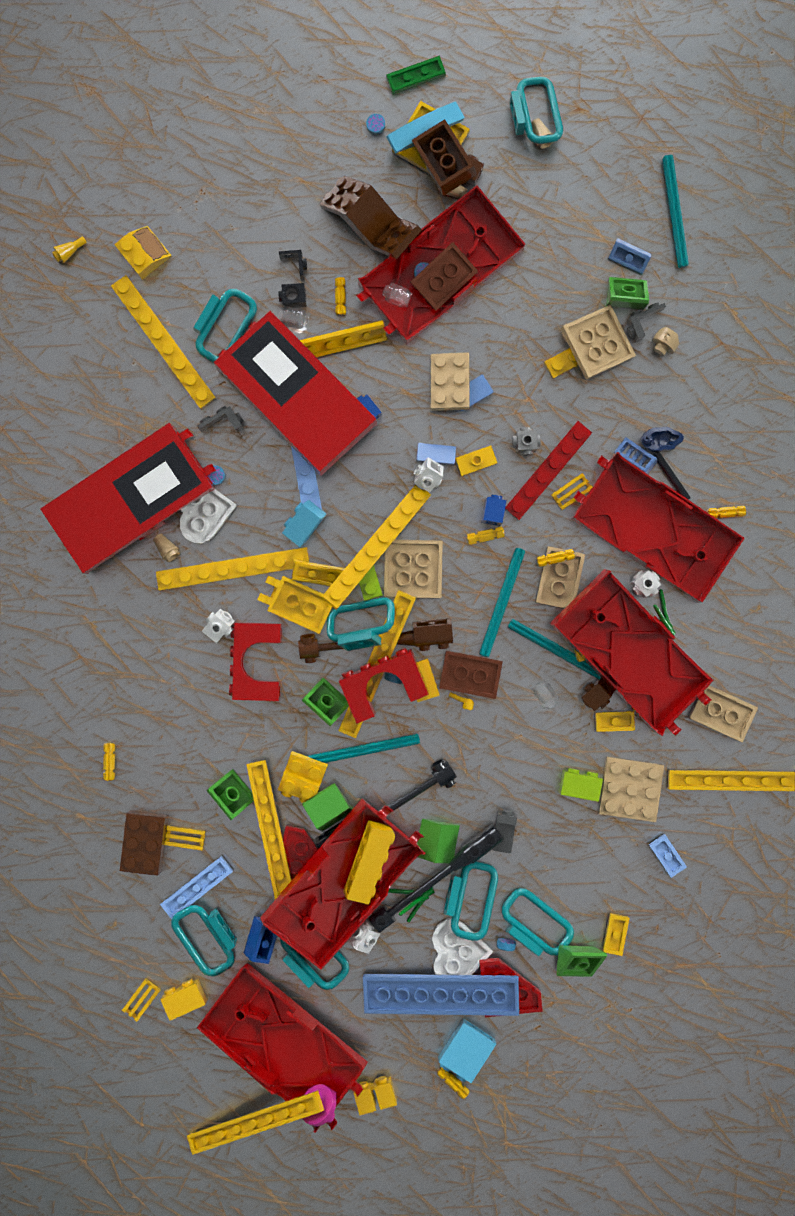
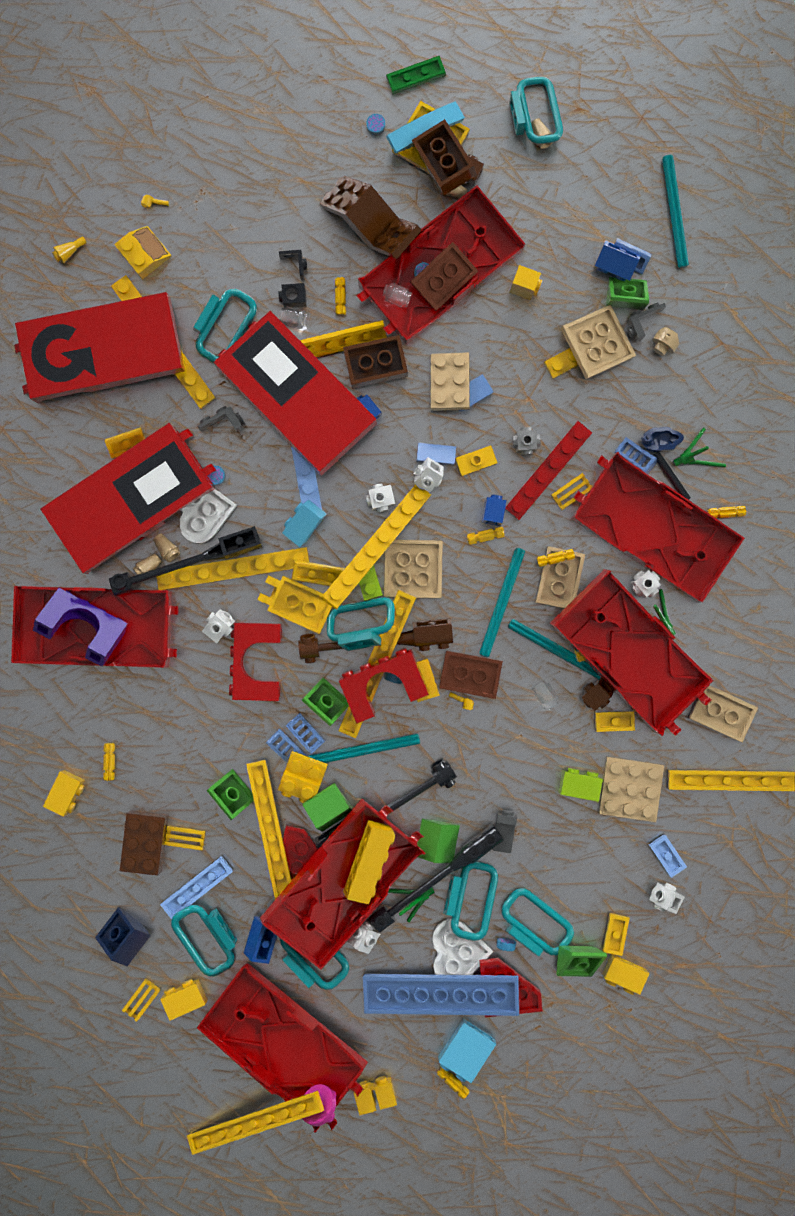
none -> red piece [11,586,178,668]
none -> red piece [14,292,185,404]
none -> arch [33,588,128,667]
none -> yellow brick [43,770,85,817]
none -> dark blue slope [95,907,151,966]
none -> yellow plate [105,427,145,459]
none -> black bar [109,526,263,596]
none -> tan cone [132,553,162,575]
none -> yellow hand [141,194,169,209]
none -> medium blue slope [266,728,307,763]
none -> medium blue slope [286,713,326,754]
none -> reddish brown brick [343,335,408,389]
none -> white brick [366,484,395,512]
none -> yellow brick [509,265,542,300]
none -> blue brick [595,240,641,281]
none -> yellow brick [602,954,650,995]
none -> white brick [649,882,685,914]
none -> green plant [674,427,726,467]

